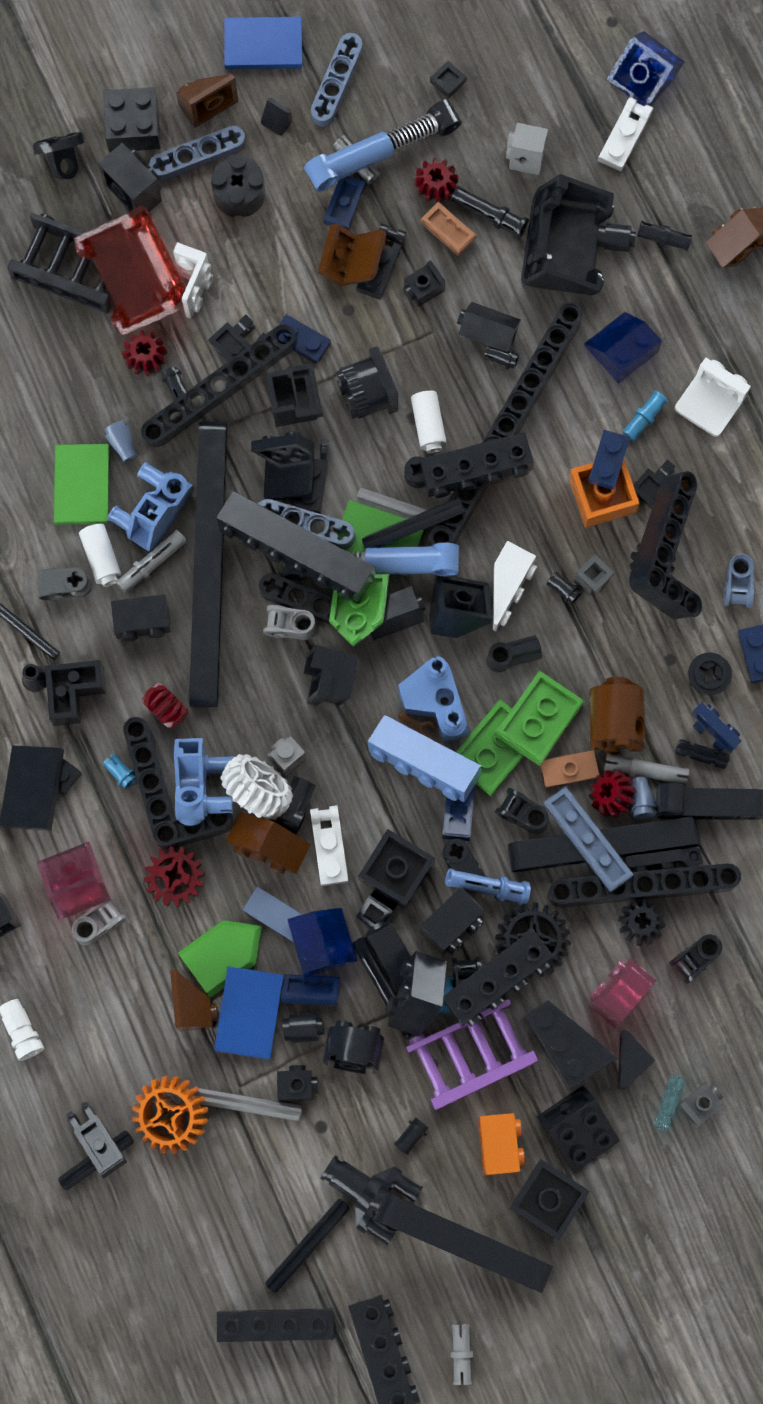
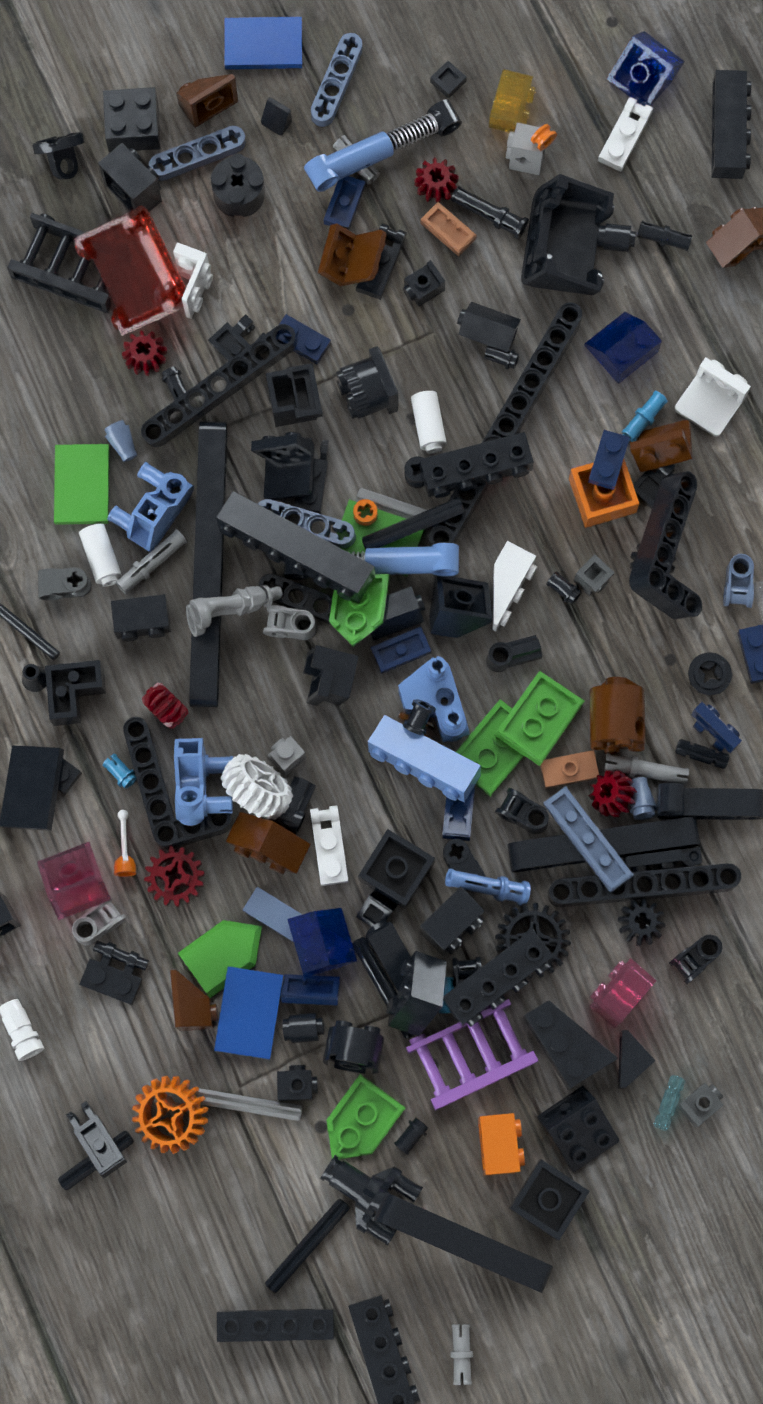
none -> black plate [79,940,149,1005]
none -> hinge [114,810,136,877]
none -> light grey piece [186,586,282,637]
none -> bright green tile [326,1074,405,1159]
none -> orange bush [353,499,378,526]
none -> dark blue plate [371,627,432,674]
none -> black bush [403,699,436,735]
none -> clear yellow brick [489,69,536,132]
none -> orange bush [531,124,557,151]
none -> reddish brown bracket [630,420,692,472]
none -> black brick [711,70,752,179]

